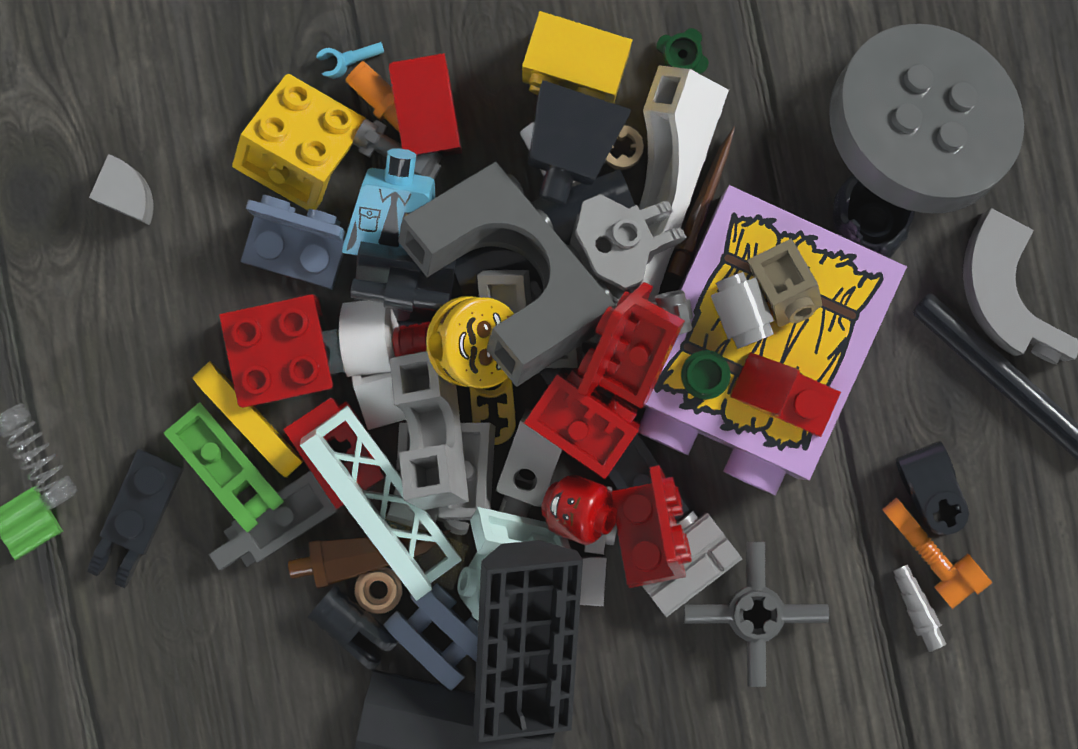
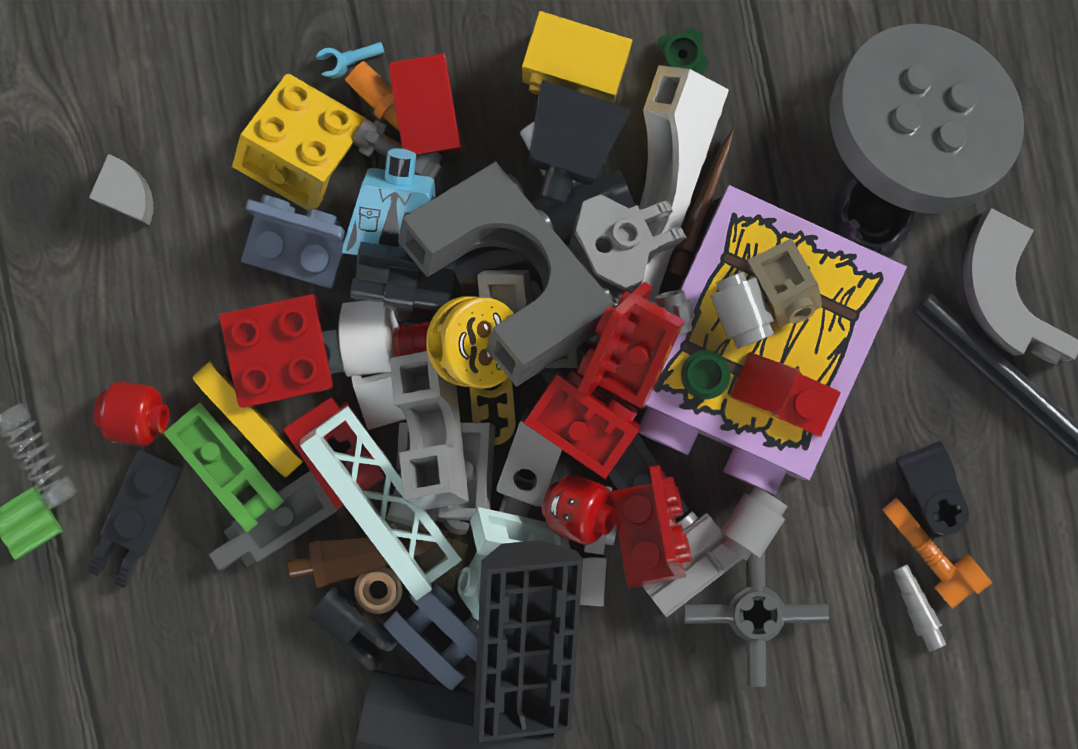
tan bush [605,125,644,170] -> none
none -> red head [94,381,169,447]
none -> light grey brick [720,486,788,561]

